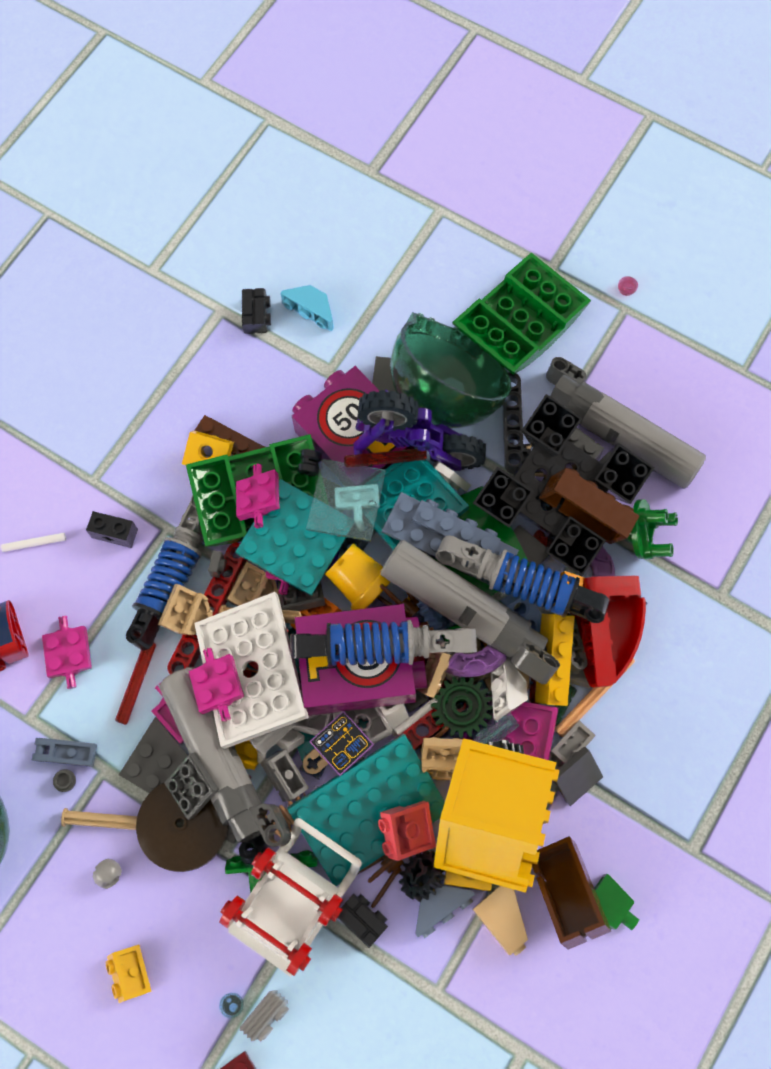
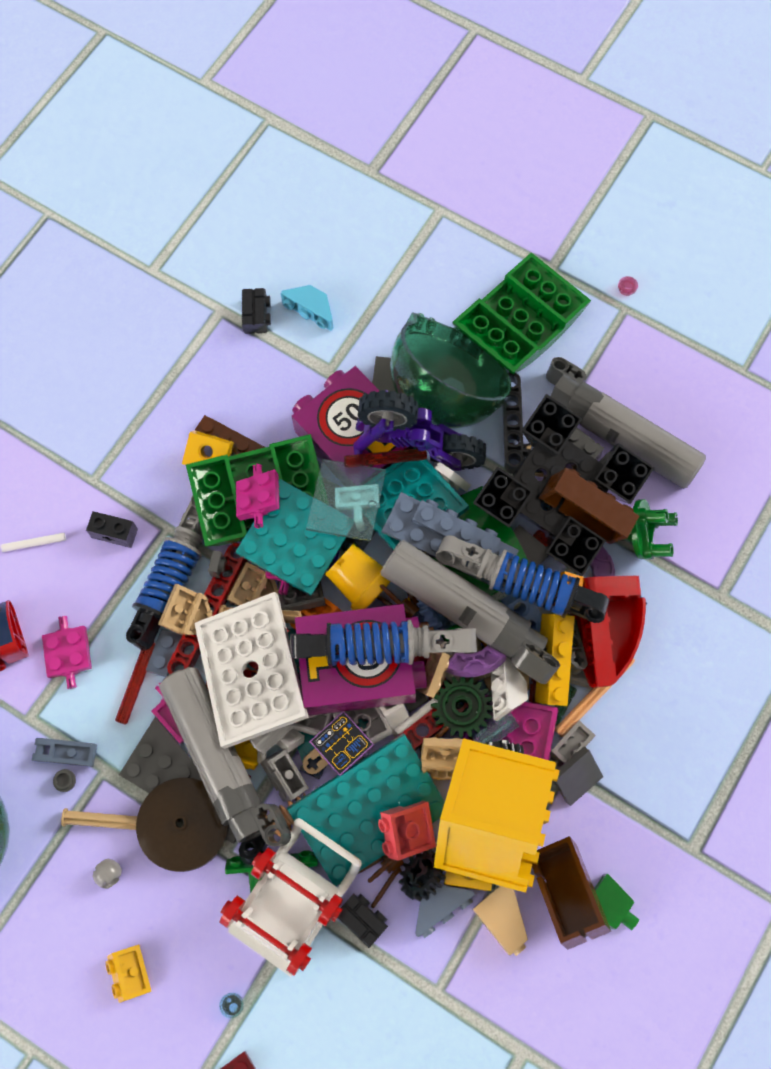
dark grey tile [165,753,219,820] -> none
dark pink plate [189,648,244,722] -> none
light grey brick [240,990,289,1042] -> none
black wheel [297,449,322,476] -> none
none -> sand blue plate [146,629,182,677]

